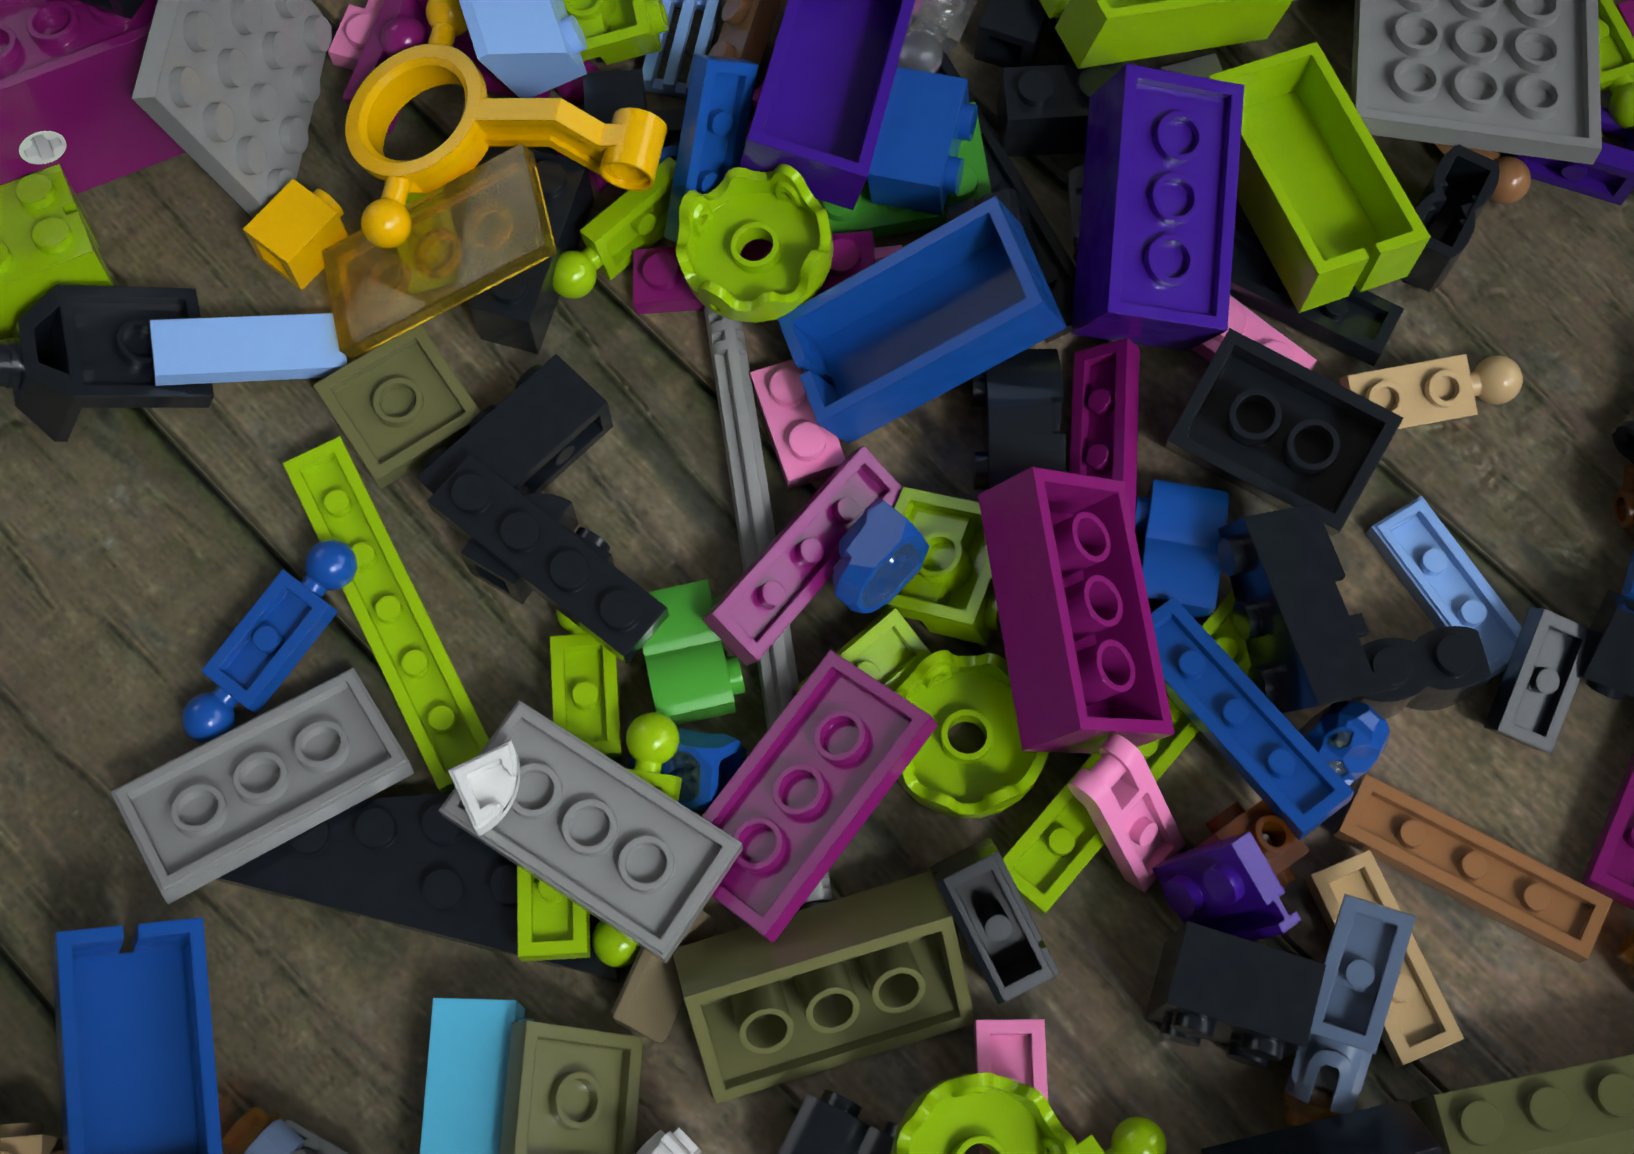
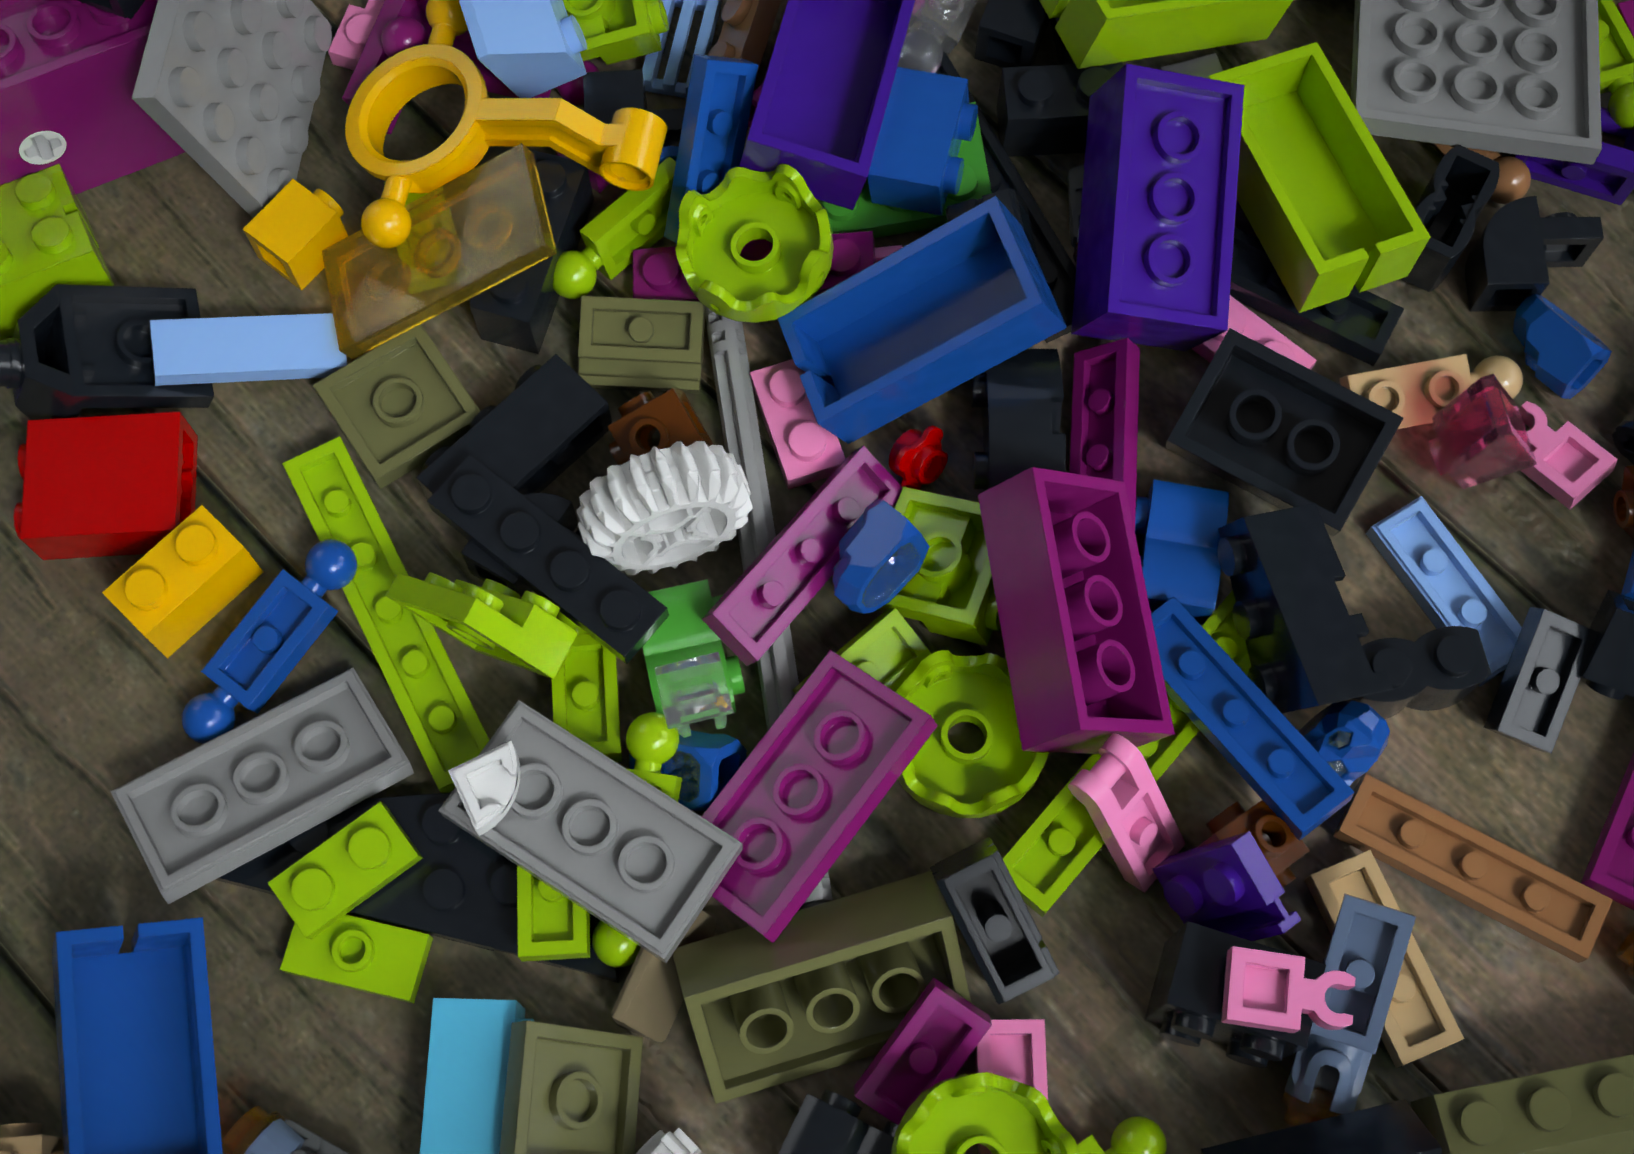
none -> red brick [14,412,198,560]
none -> yellow brick [102,505,264,659]
none -> lime plate [268,802,423,939]
none -> lime plate [280,915,433,1004]
none -> lime plate [386,572,578,679]
none -> white gear [576,441,753,575]
none -> olive plate [578,296,705,394]
none -> reddish brown brick [608,388,714,465]
none -> clear tile [654,651,734,738]
none -> magenta plate [854,977,992,1125]
none -> red plate [889,425,948,490]
none -> bright pink plate [1221,946,1356,1033]
none -> clear pink slope [1429,374,1537,489]
none -> black brick [1465,196,1604,312]
none -> bright pink plate [1496,401,1618,510]
none -> blue rock [1513,294,1612,399]

